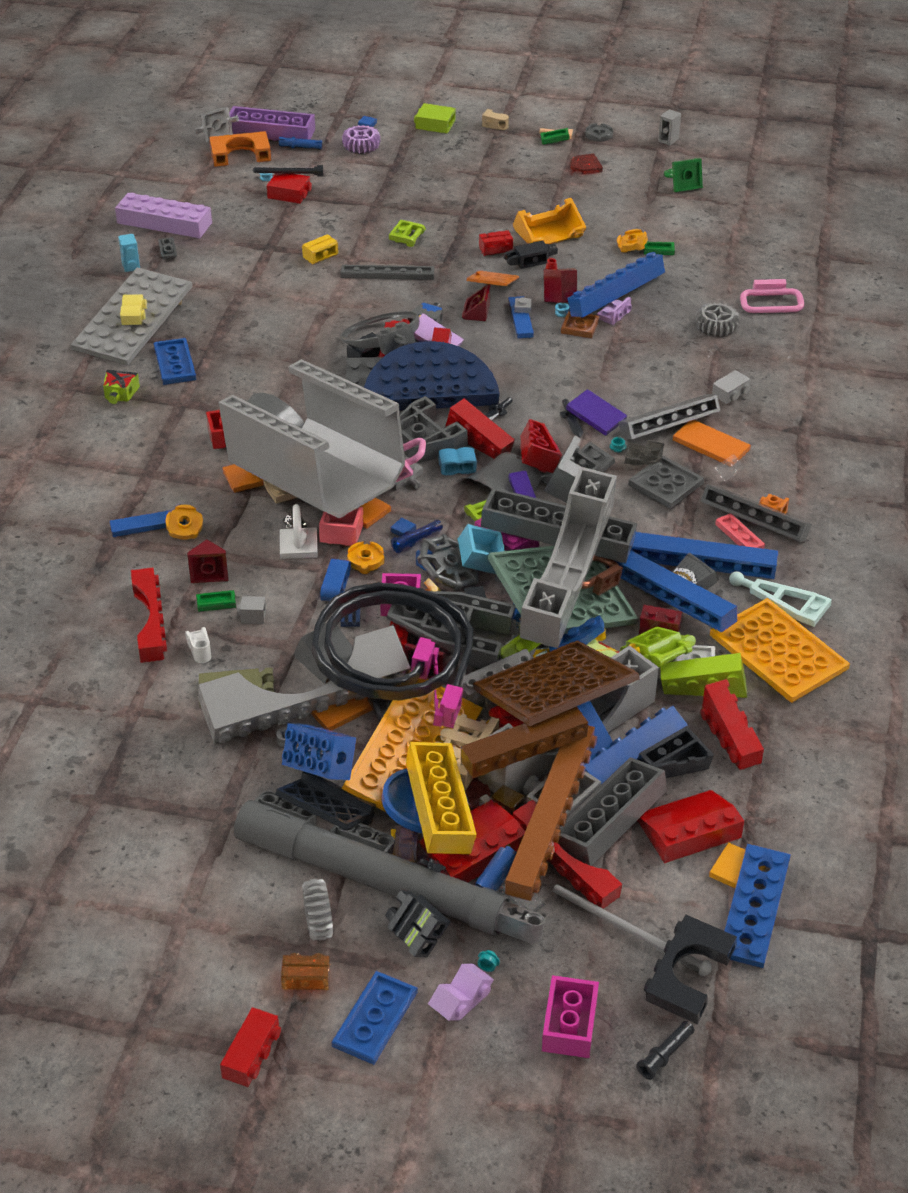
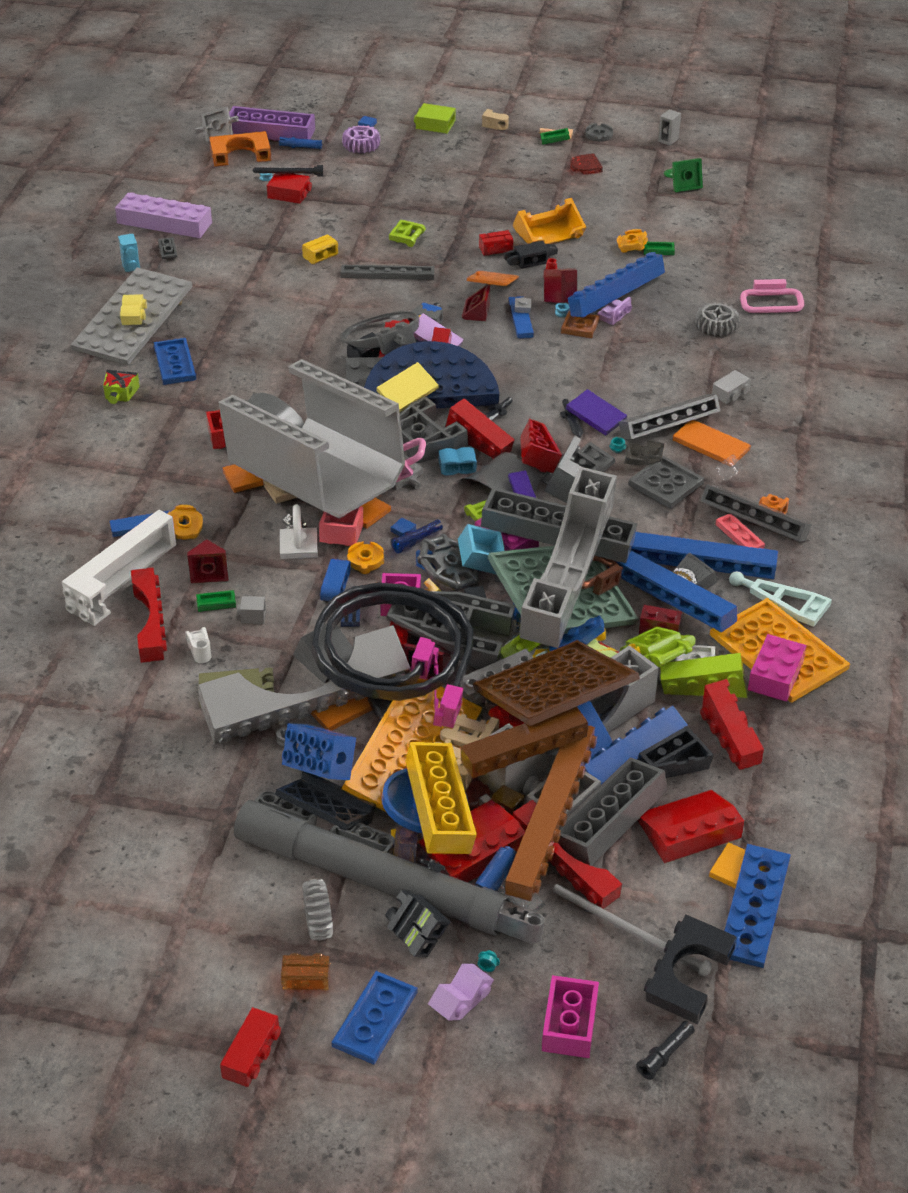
none -> white brick [62,510,176,626]
none -> light yellow tile [377,362,439,412]
none -> dark pink brick [748,634,806,702]

